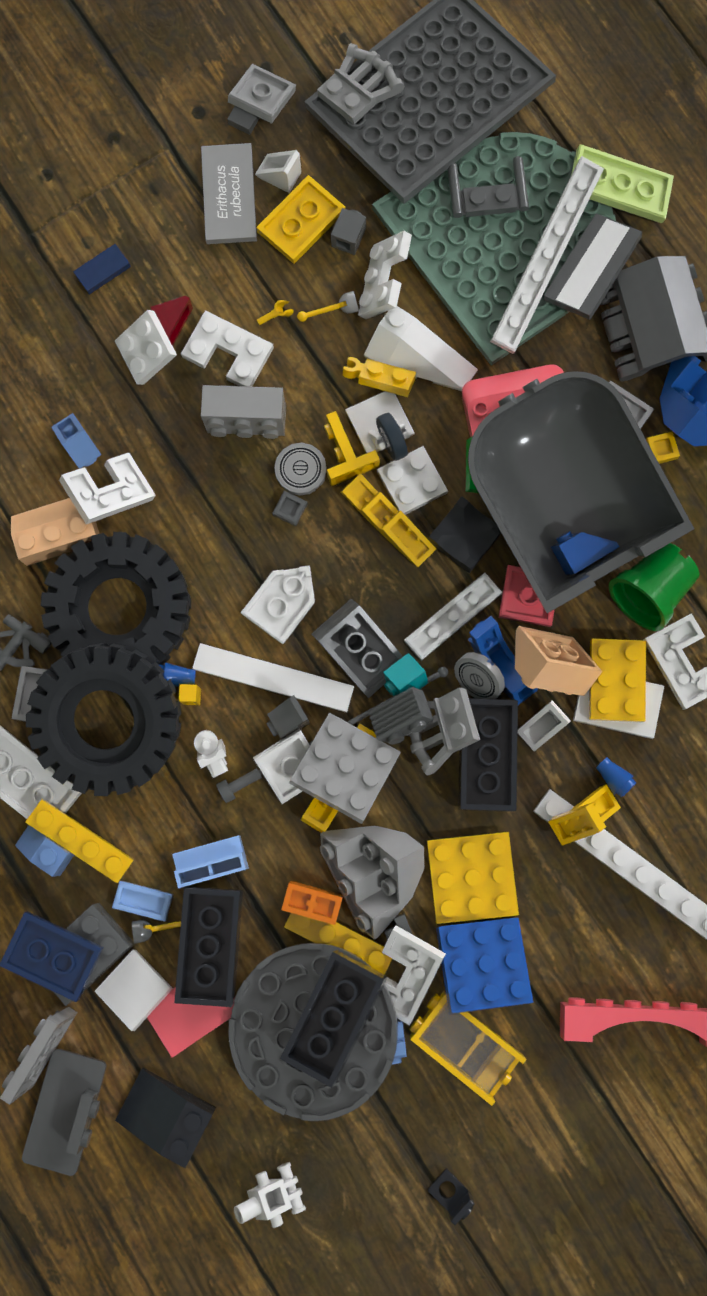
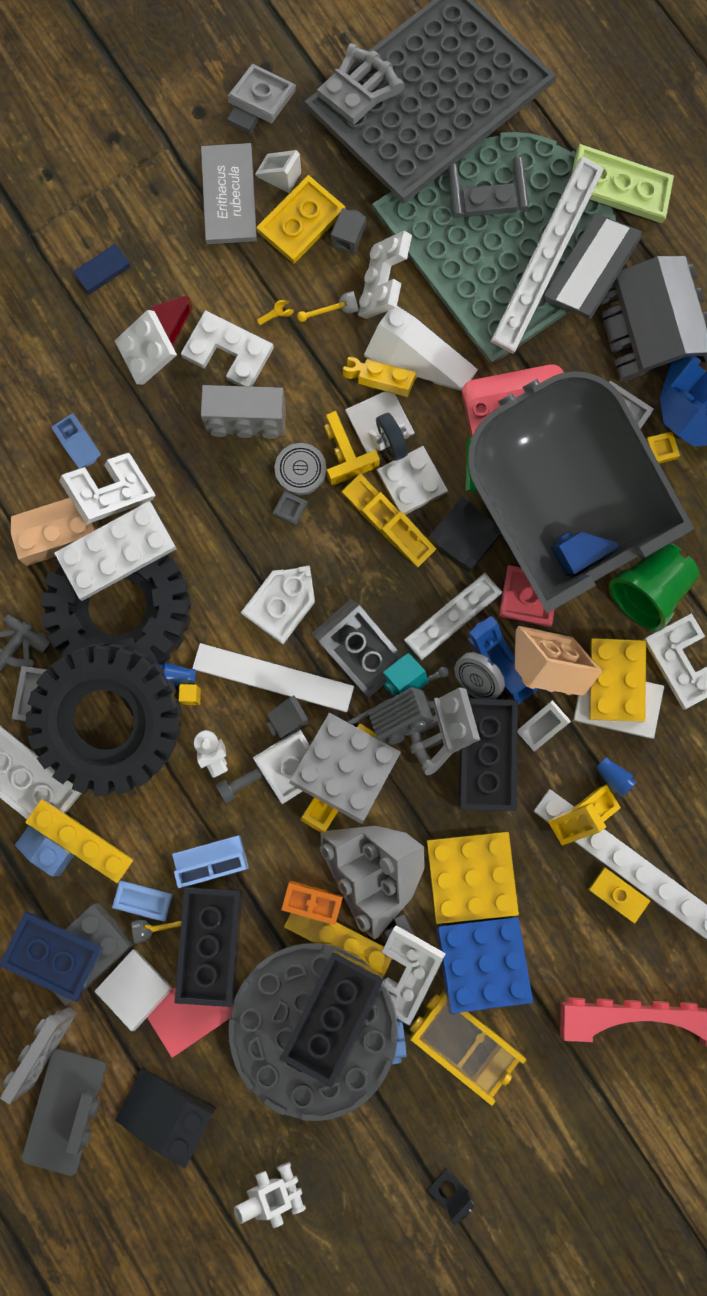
none -> white plate [55,501,177,601]
none -> yellow plate [588,867,650,923]

